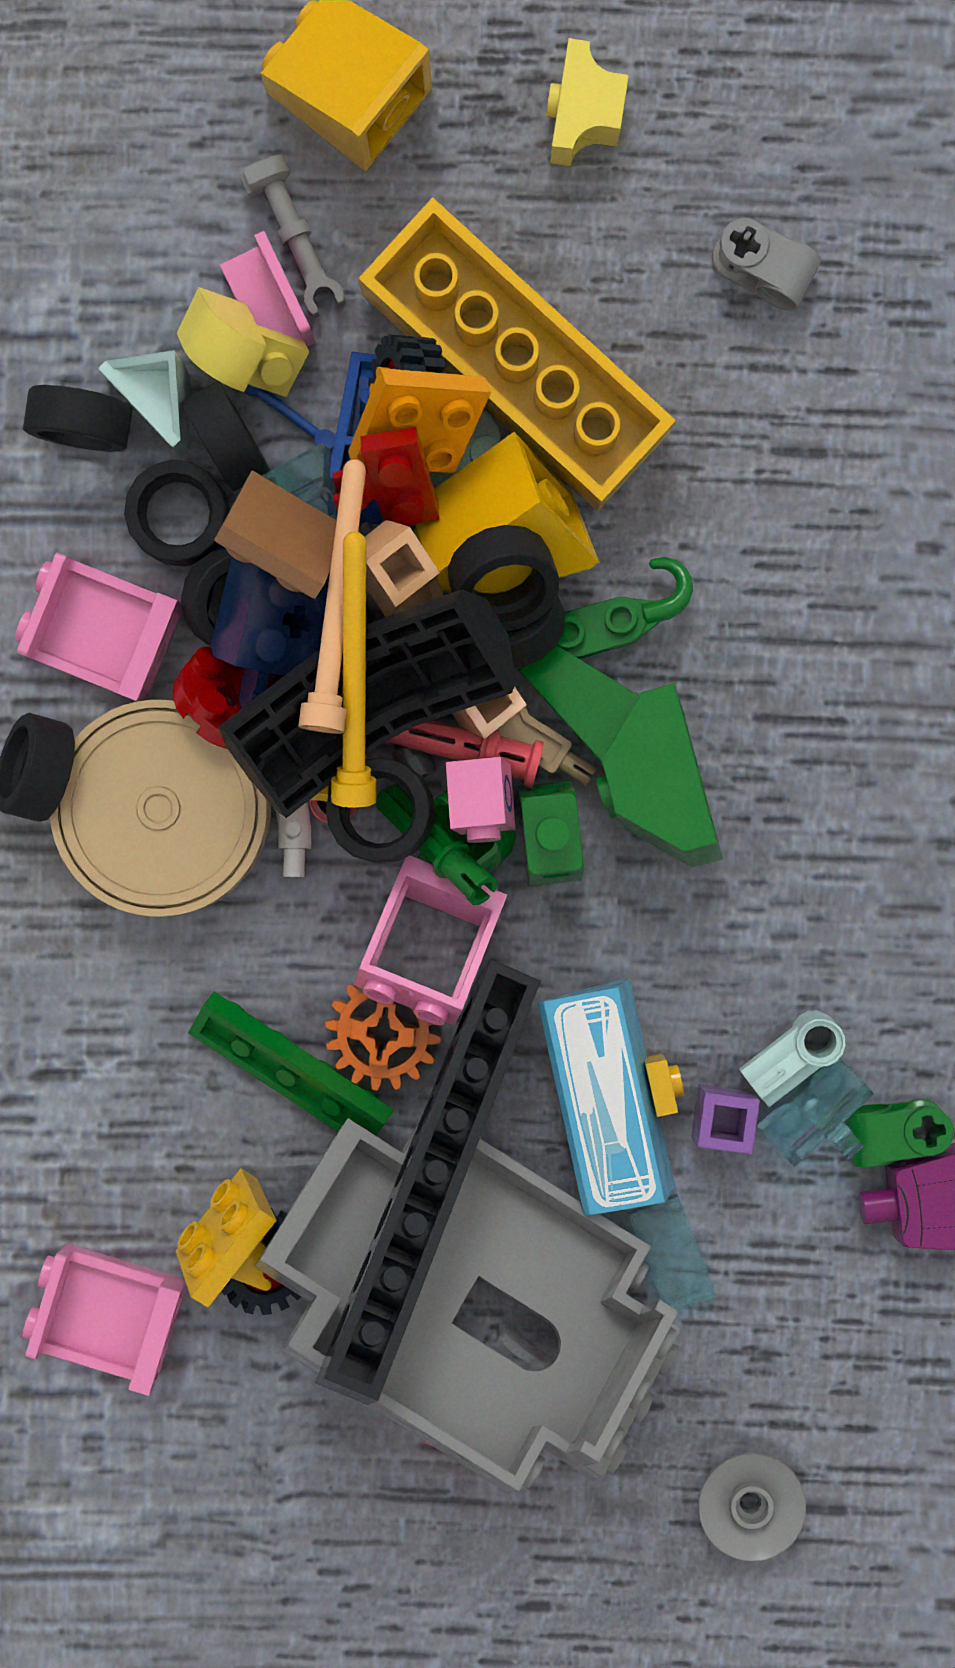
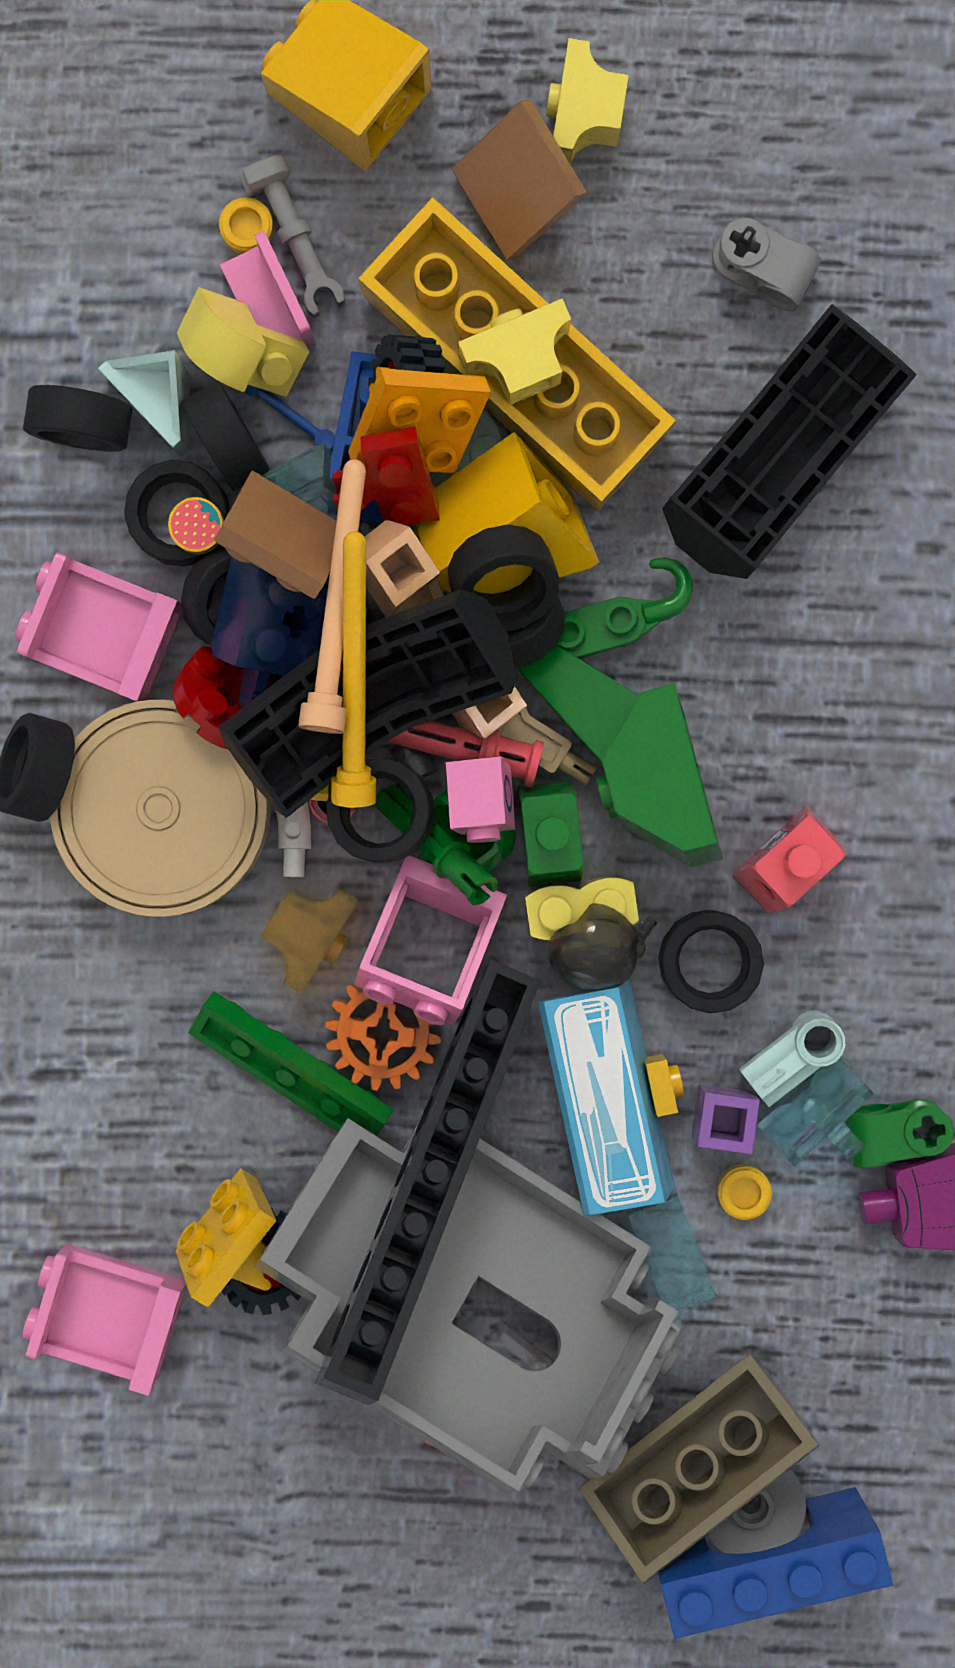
none -> coral tile [168,497,224,554]
none -> yellow tile [219,197,274,255]
none -> clear yellow brick [260,888,361,994]
none -> medium nougat tile [452,100,587,260]
none -> light yellow brick [458,298,571,405]
none -> light yellow brick [524,876,639,940]
none -> clear smoke hat [547,903,658,991]
none -> dark tan slope [579,1354,819,1583]
none -> black tyre [658,910,764,1014]
none -> blue arch [658,1487,893,1639]
none -> black piece [662,304,917,579]
none -> yellow tile [716,1164,772,1220]
none -> coral torso [732,806,847,913]

